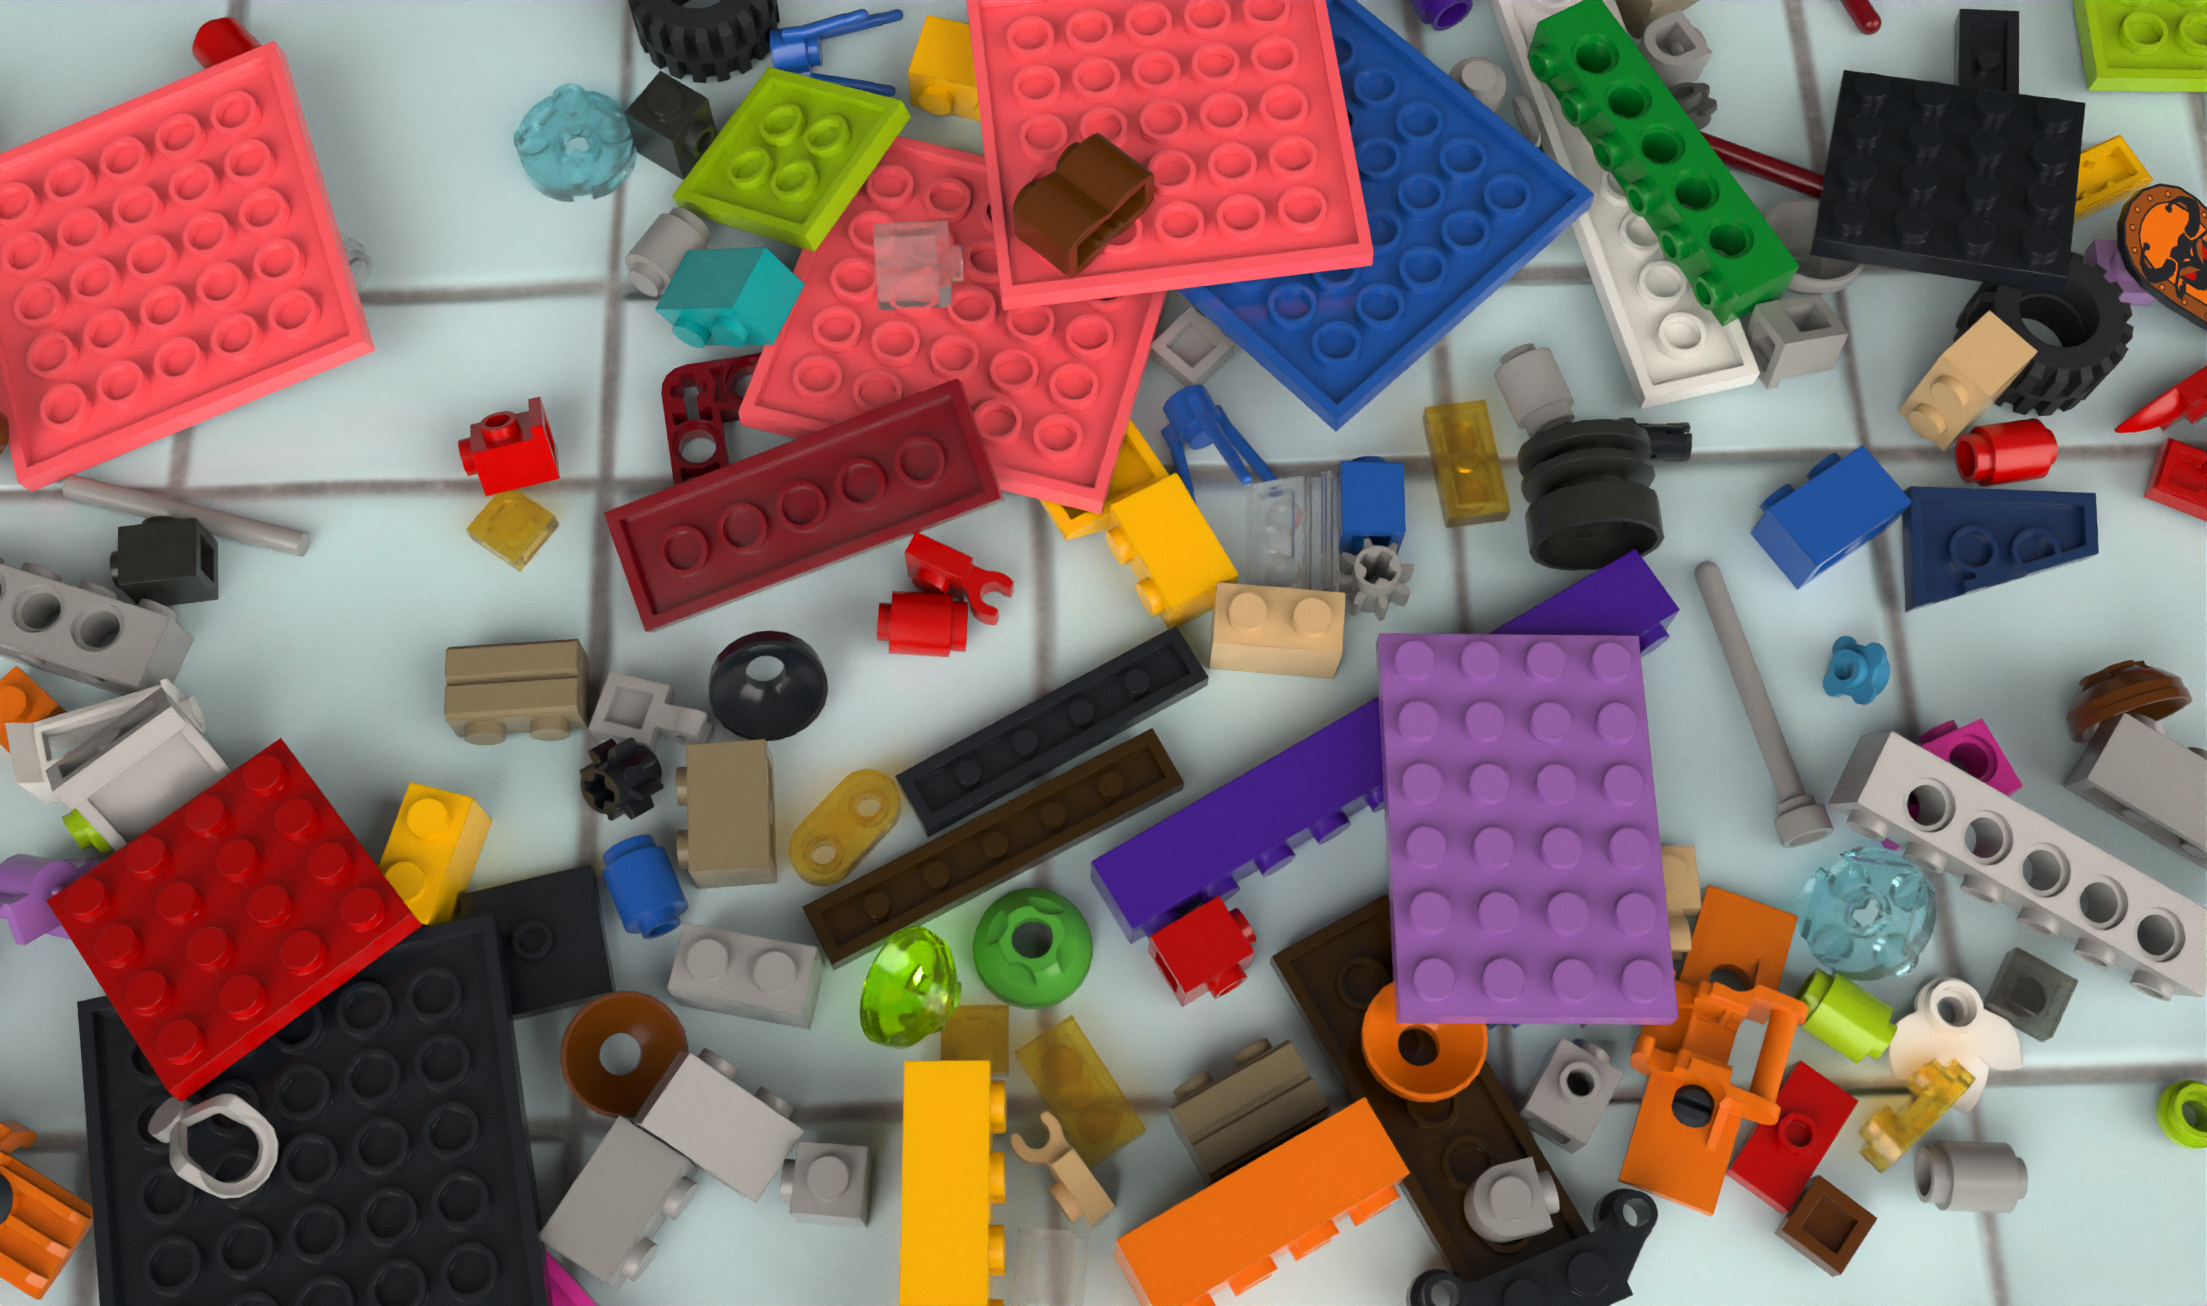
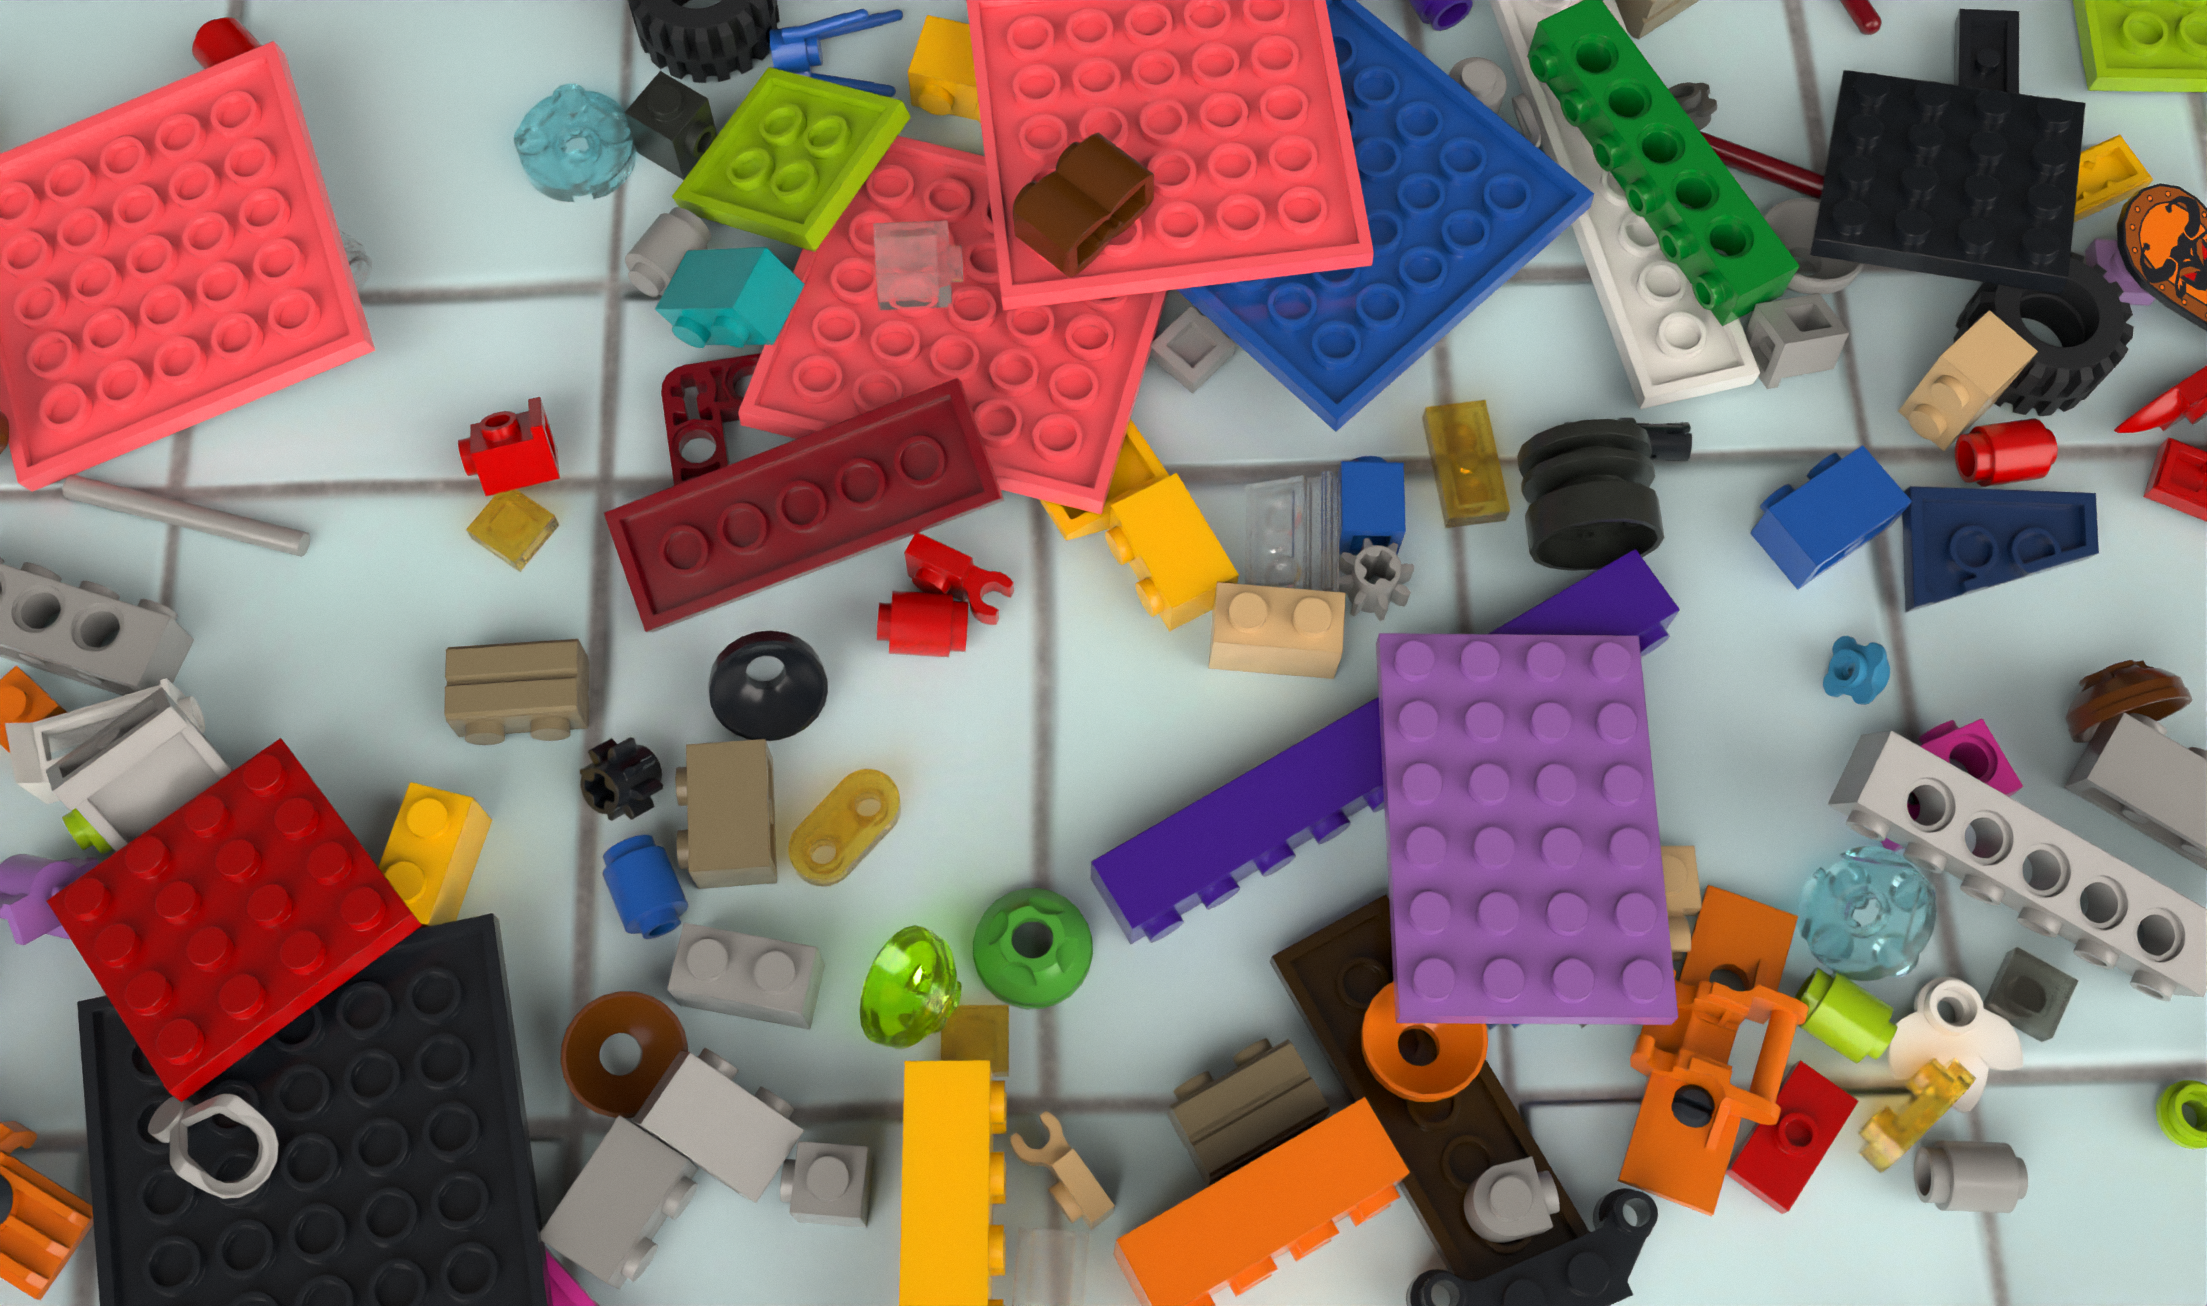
pearl dark grey brick [110,516,218,606] -> none
black plate [458,865,616,1021] -> none
light grey plate [588,670,714,753] -> none
dark brown plate [802,728,1184,971] -> none
black plate [895,626,1209,837] -> none
clear yellow plate [1015,1015,1146,1170] -> none
red brick [1148,896,1256,1007] -> none
blue plant [1161,385,1283,505] -> none
light grey brick [1494,343,1575,438] -> none
light grey brick [1517,1038,1624,1154] -> none
light grey plate [1637,9,1712,89] -> none
light grey piece [1695,561,1834,848] -> none
reddish brown plate [1774,1175,1878,1277] -> none

